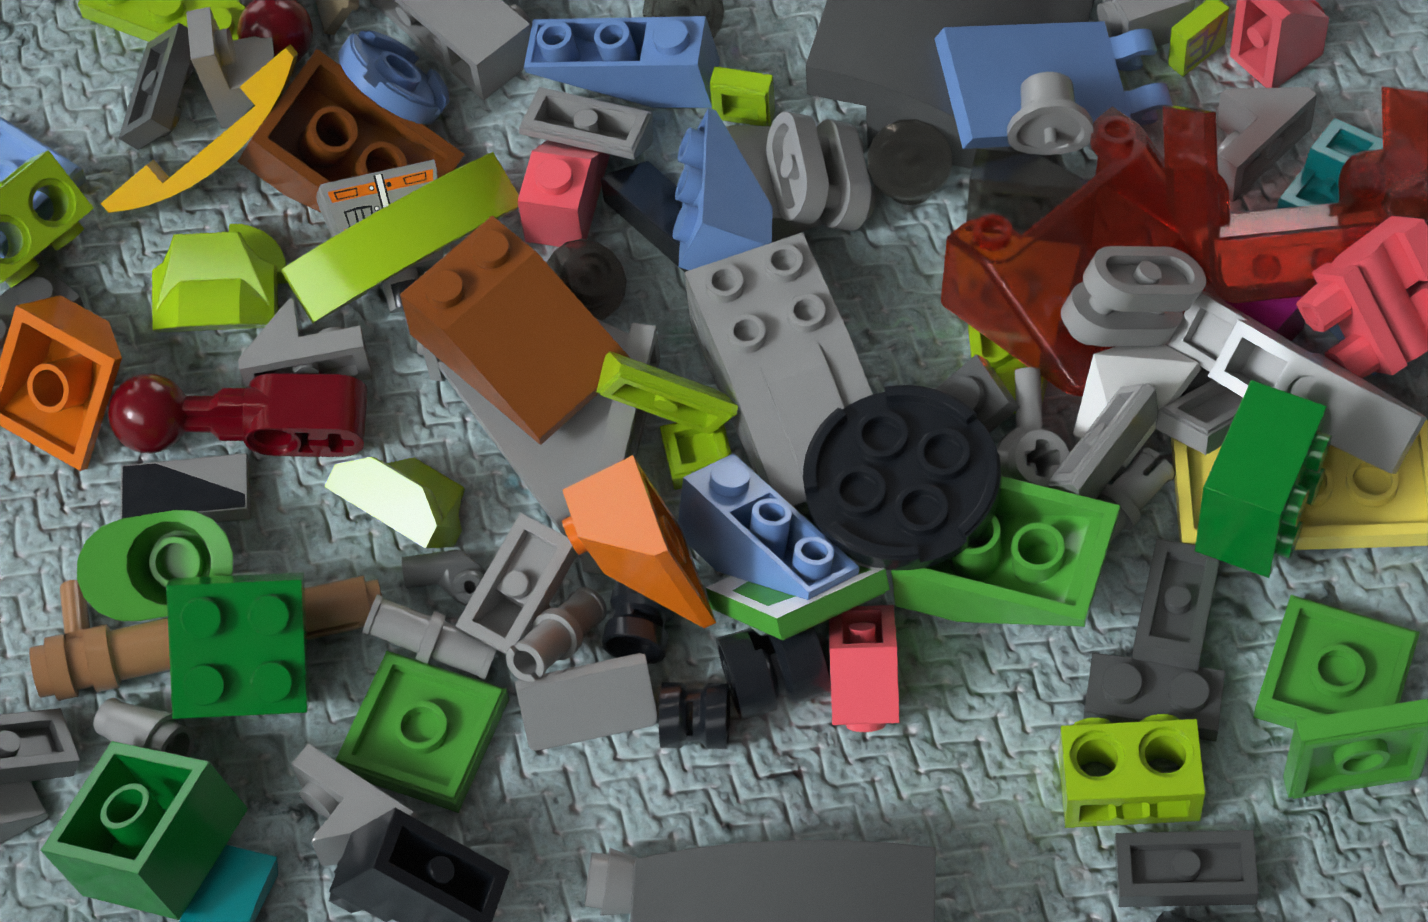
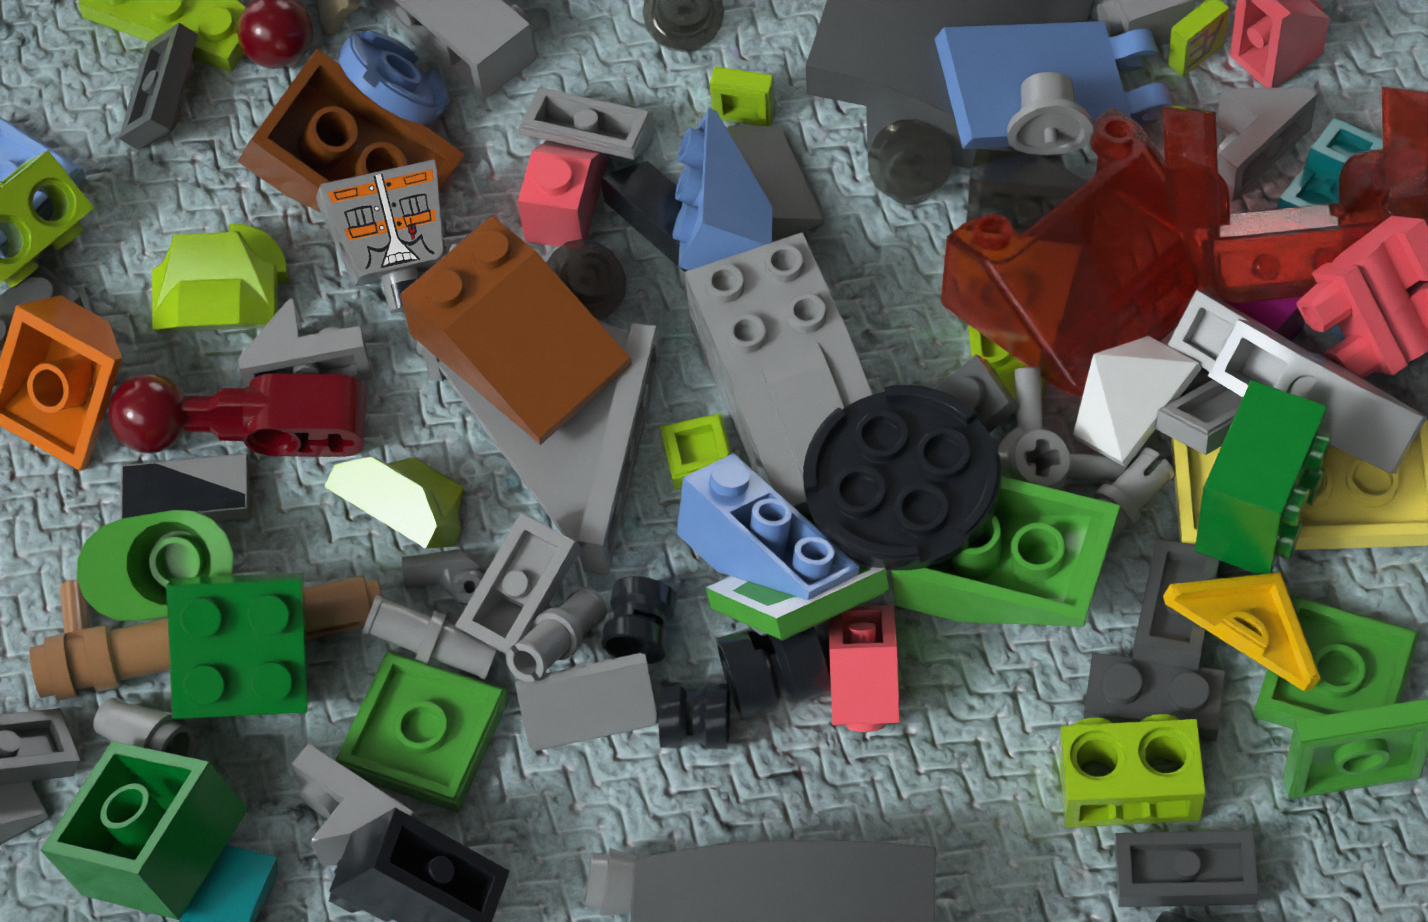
yellow slope [100,44,298,213] -> none
light grey slope [186,7,274,128] -> none
lime slope [281,152,519,324] -> none
medium blue slope [524,16,720,108] -> none
orange slope [562,455,716,629] -> none
lime slope [596,351,738,434] -> none
light grey brick [766,111,876,231] -> none
light grey slope [1048,383,1158,499] -> none
light grey brick [1061,246,1206,347] -> none
none -> yellow tile [1163,572,1321,691]

